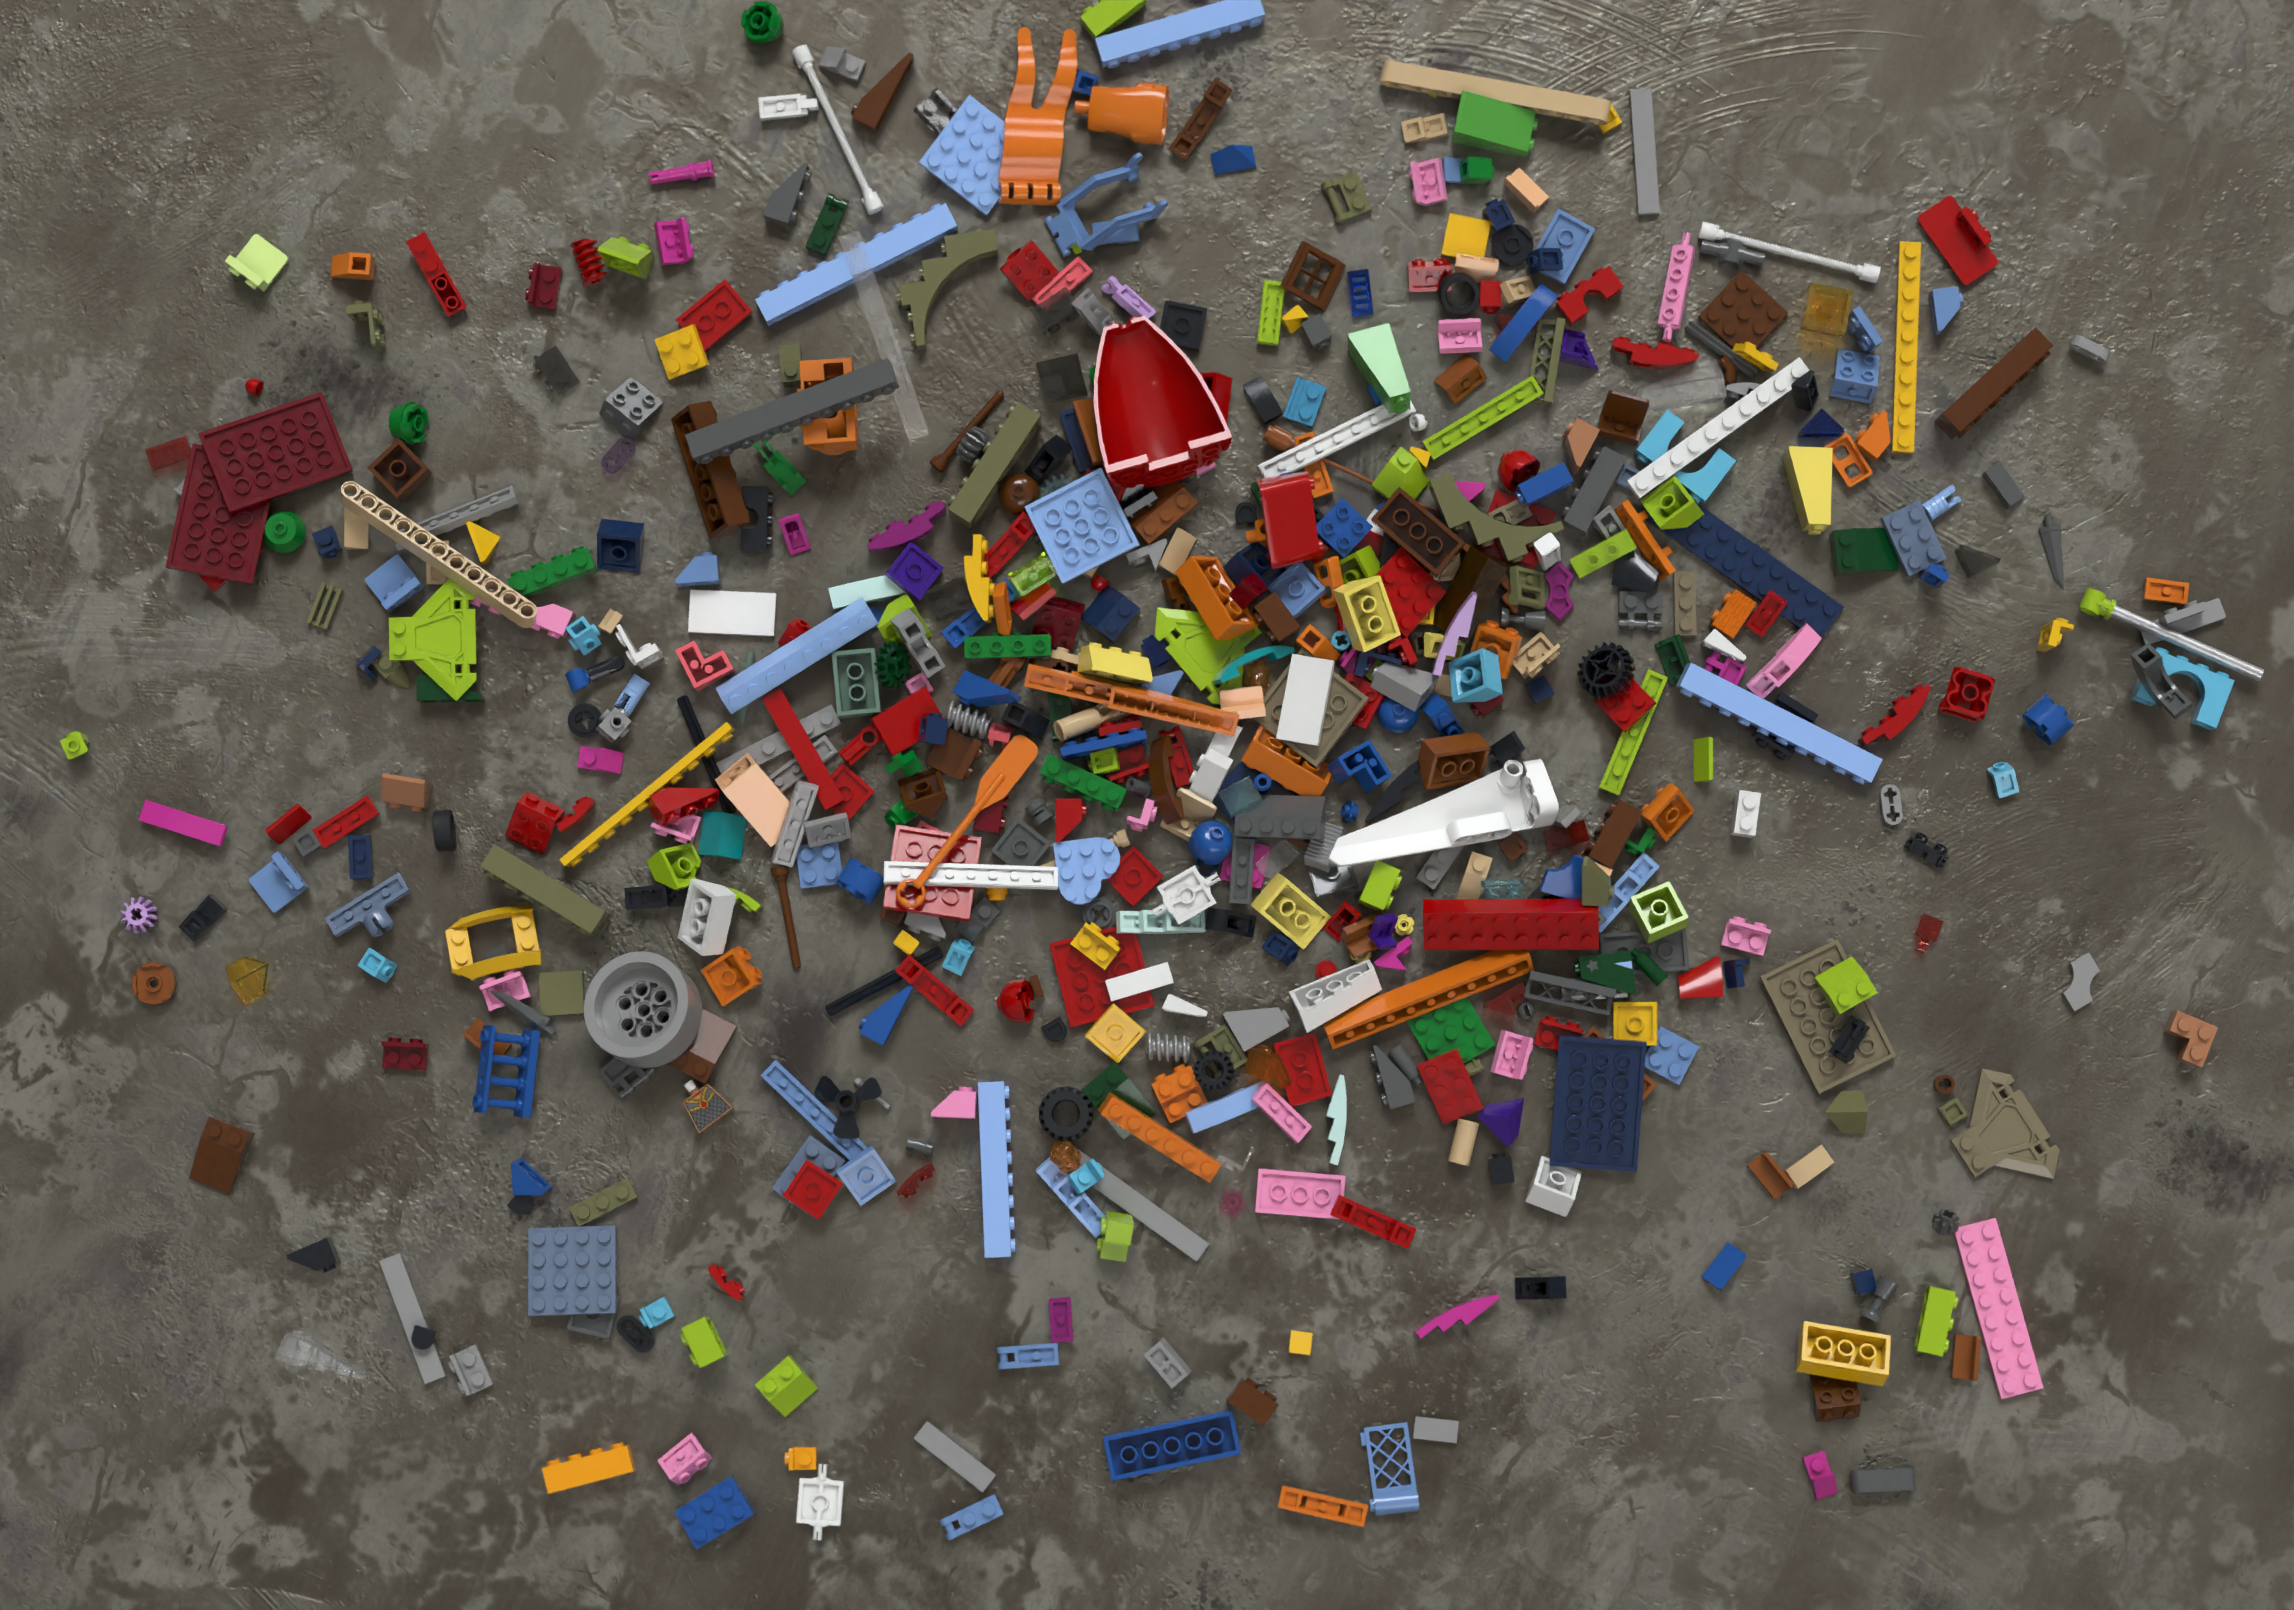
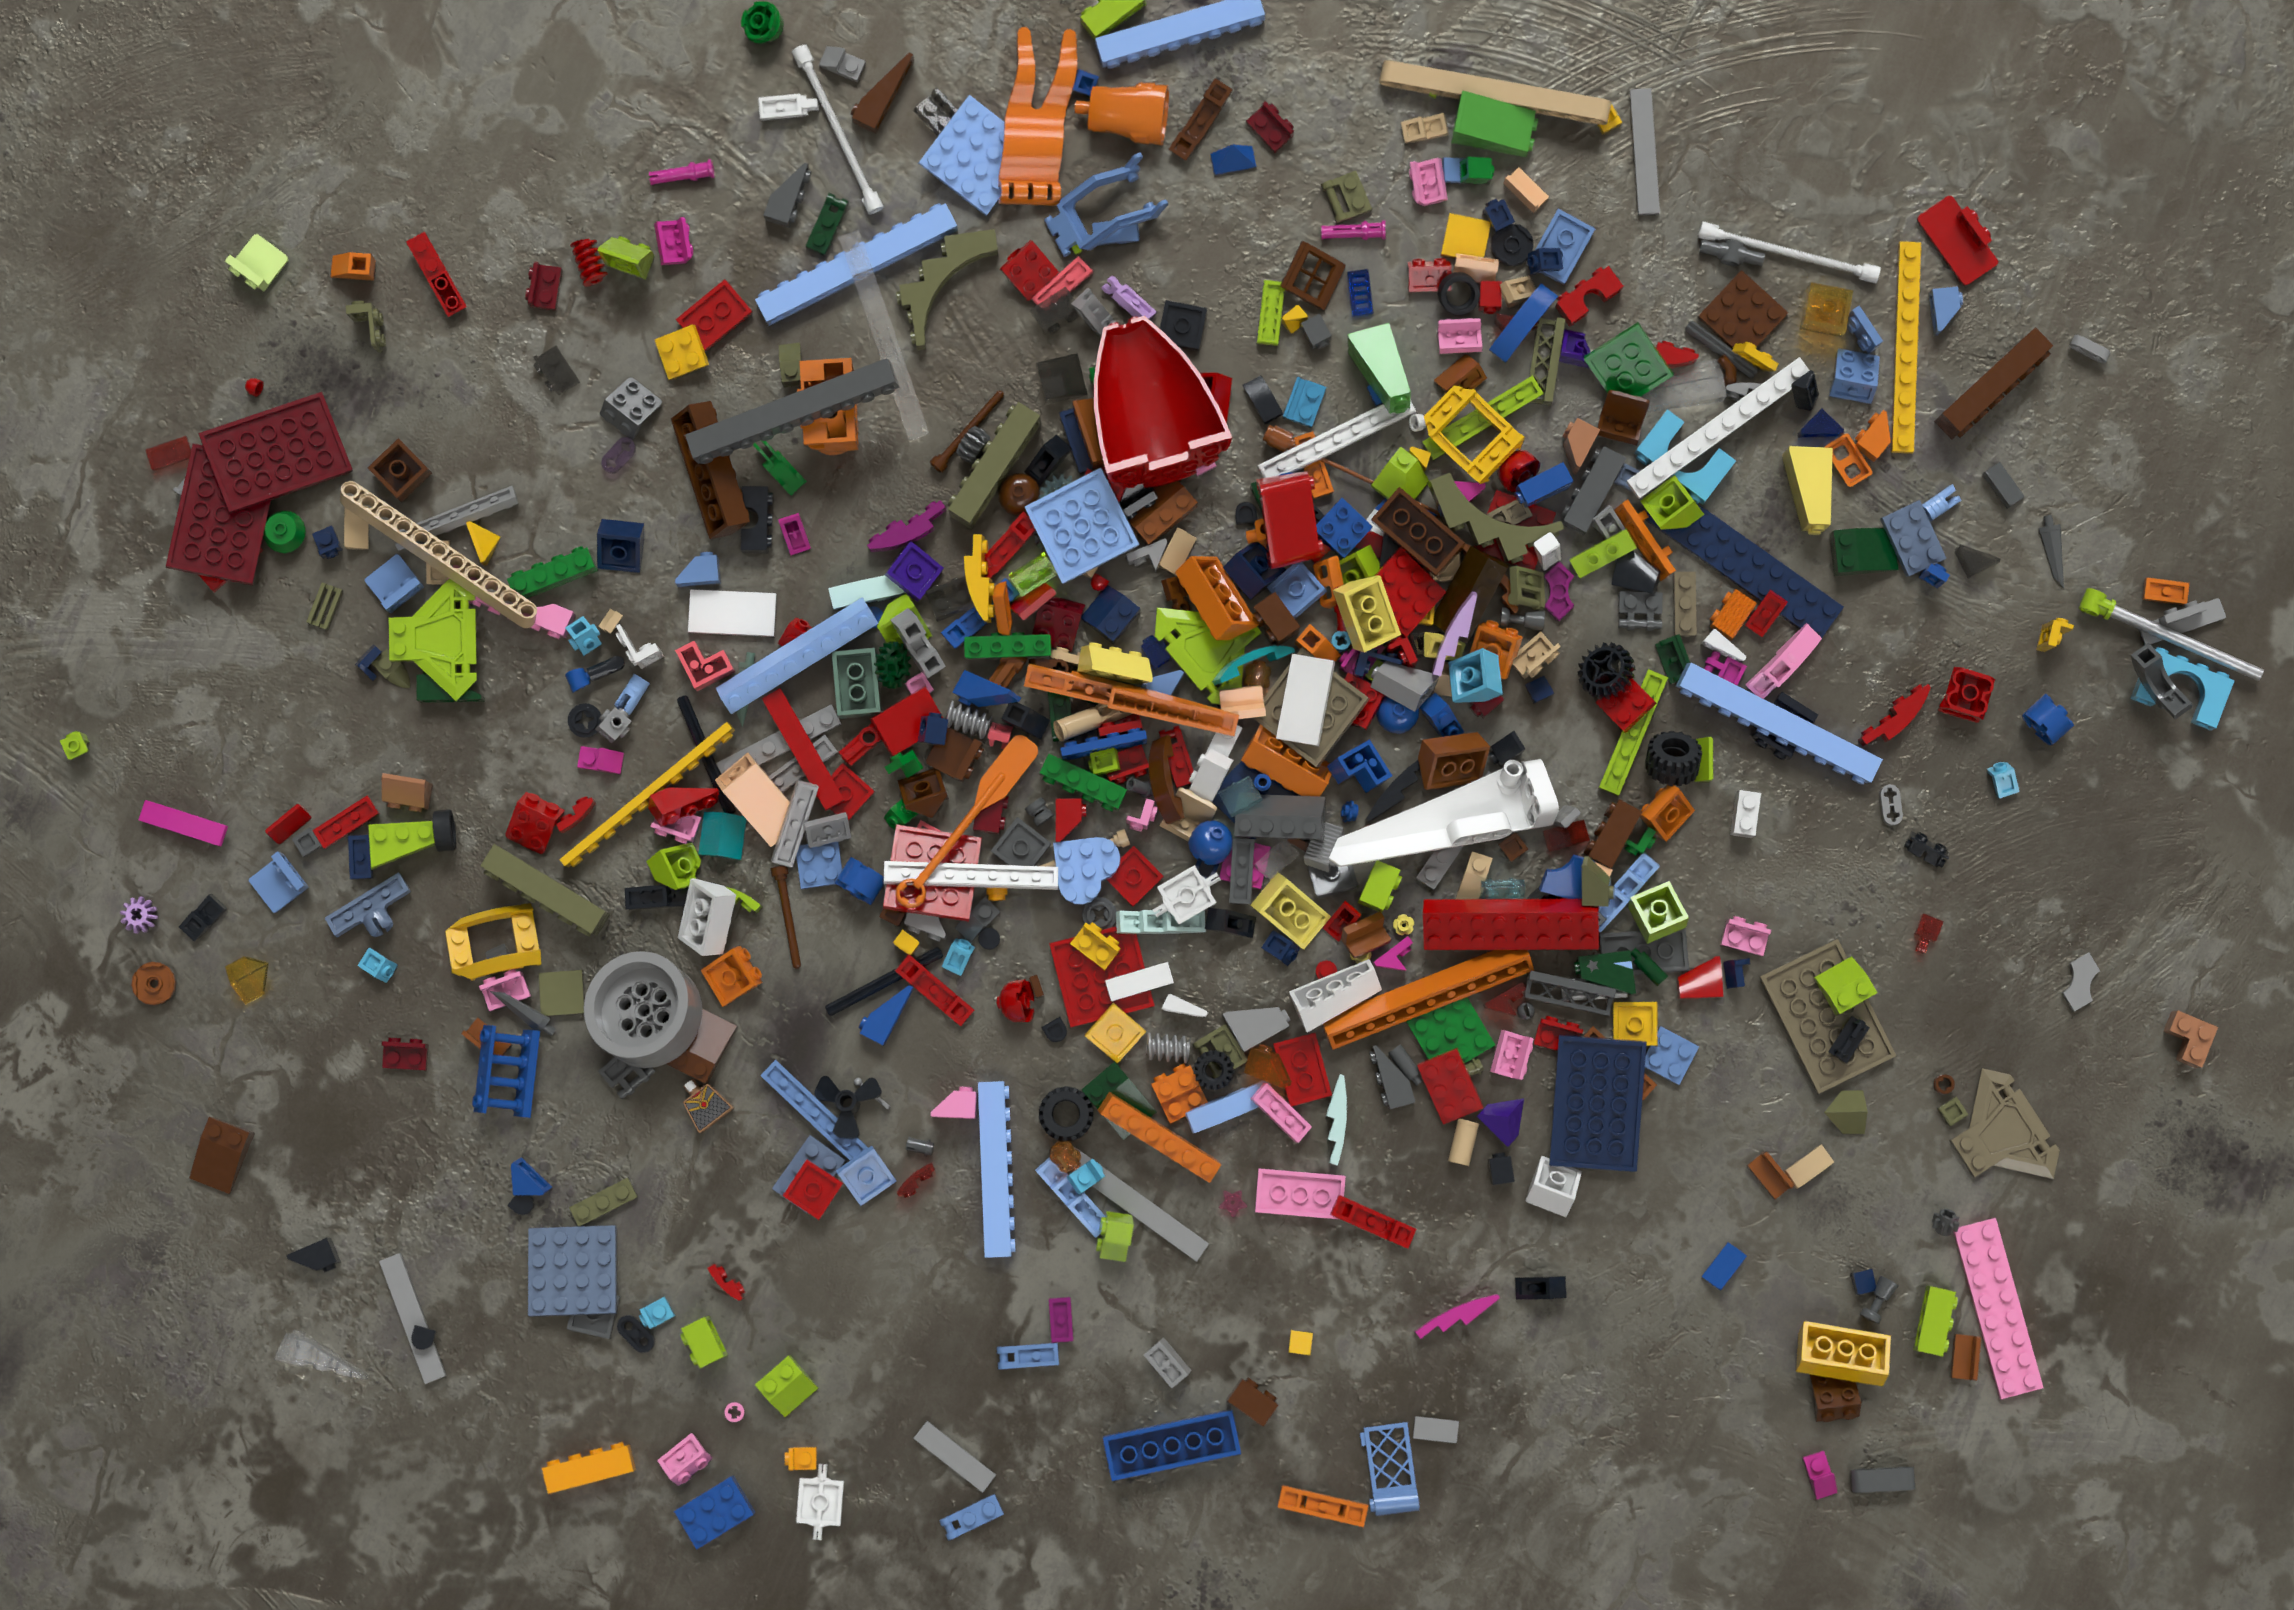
green cone [389,401,429,444] -> none
light grey bracket [448,1344,494,1396] -> none
clear bracket [1217,1146,1255,1171] -> none
dark red brick [1229,572,1268,610] -> none
dark purple bracket [1368,914,1398,949] -> none
bright pink plate [1658,232,1695,342] -> none
none -> lime wedge [368,821,435,870]
none -> bright pink bush [725,1402,744,1422]
none -> black tile [978,928,1000,950]
none -> dark red bracket [1246,101,1294,153]
none -> dark pink pin [1321,220,1386,240]
none -> yellow wedge [1424,386,1525,484]
none -> green plate [1584,322,1674,397]
none -> black tyre [1645,731,1702,786]

